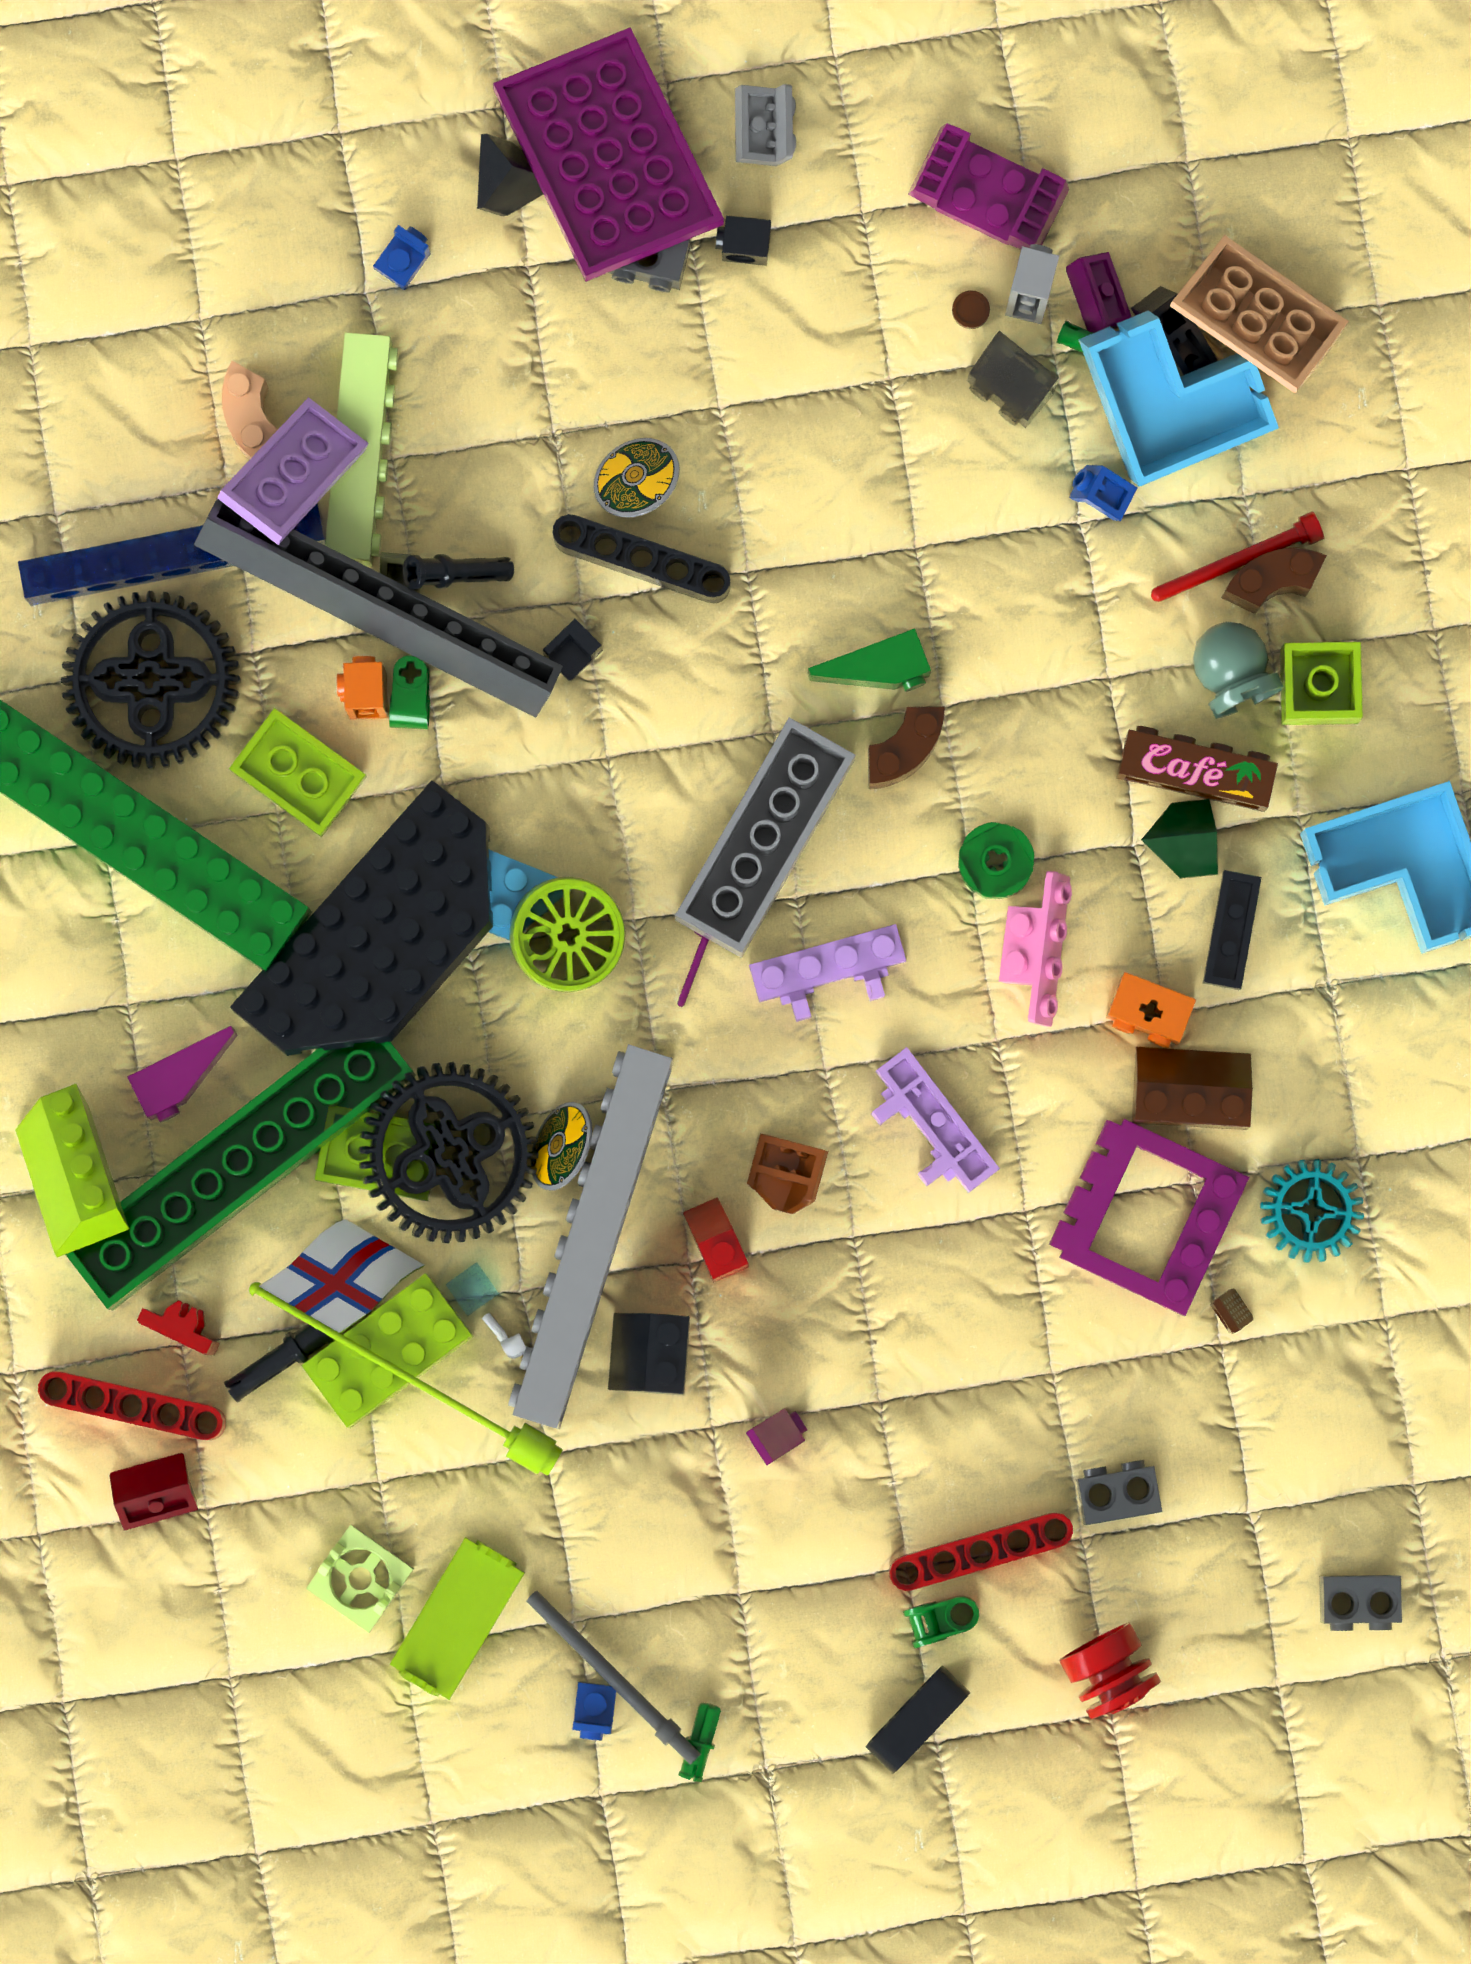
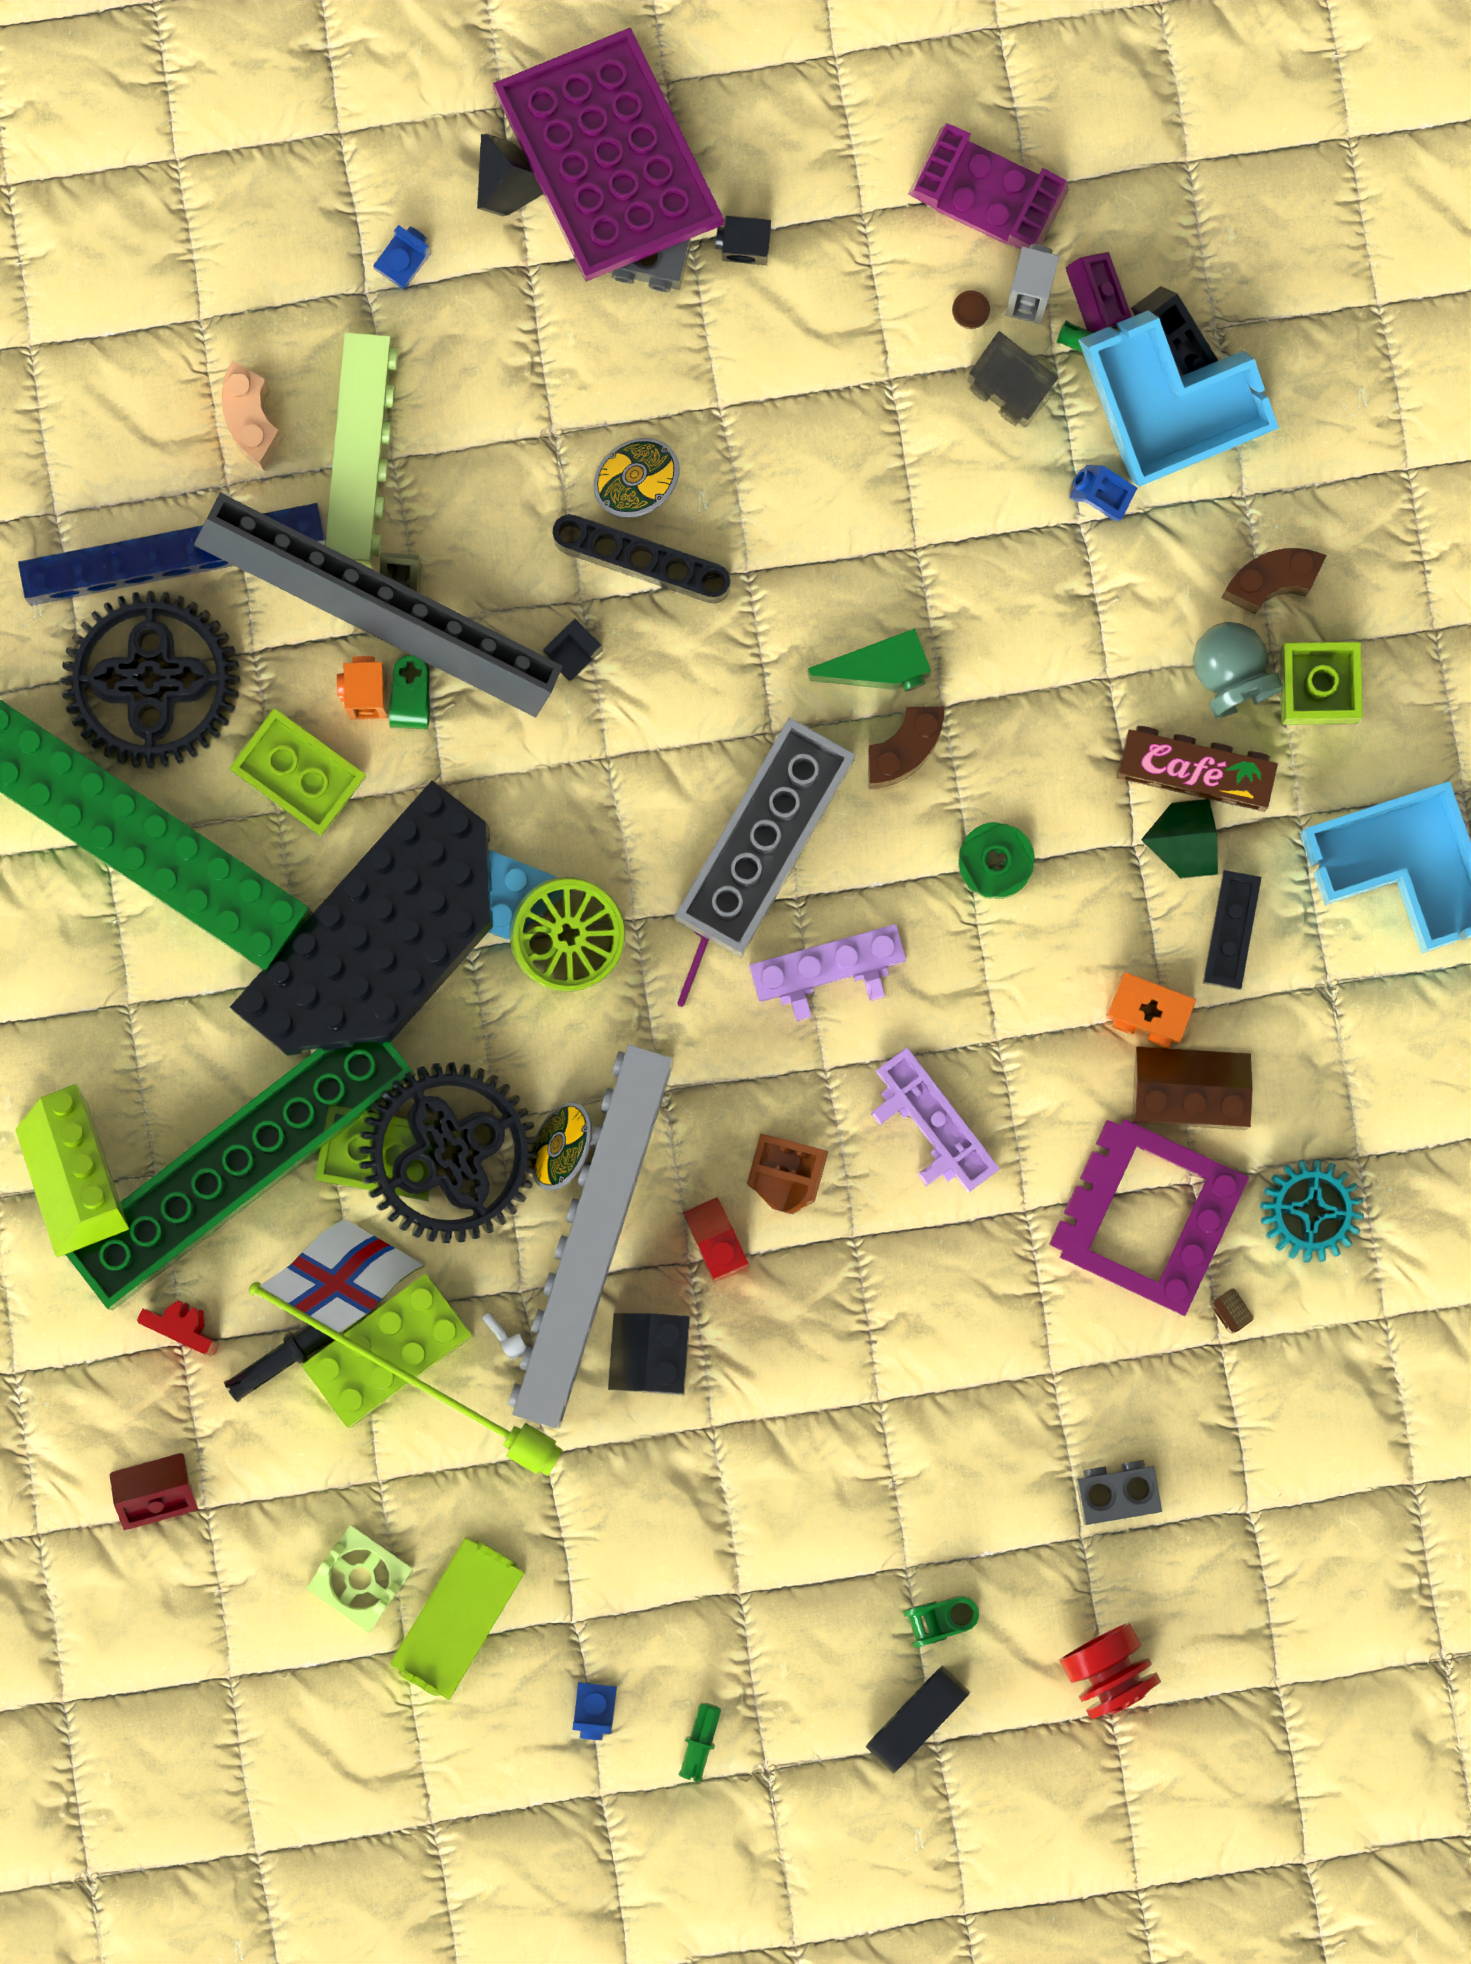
red beam [38,1371,226,1440] -> none
magenta slope [127,1026,238,1123] -> none
lavender plate [218,397,369,545] -> none
black pin [402,554,514,590] -> none
clear light blue plate [446,1262,499,1316] -> none
dark grey bar [526,1591,701,1765] -> none
light grey bracket [735,84,796,166] -> none
slope [746,1408,807,1466] -> none
red beam [889,1513,1073,1591] -> none
bright pink bracket [999,871,1072,1027] -> none
red piece [1151,511,1324,602] -> none
light nougat slope [1170,235,1349,393] -> none
dark grey brick [1319,1575,1402,1631] -> none

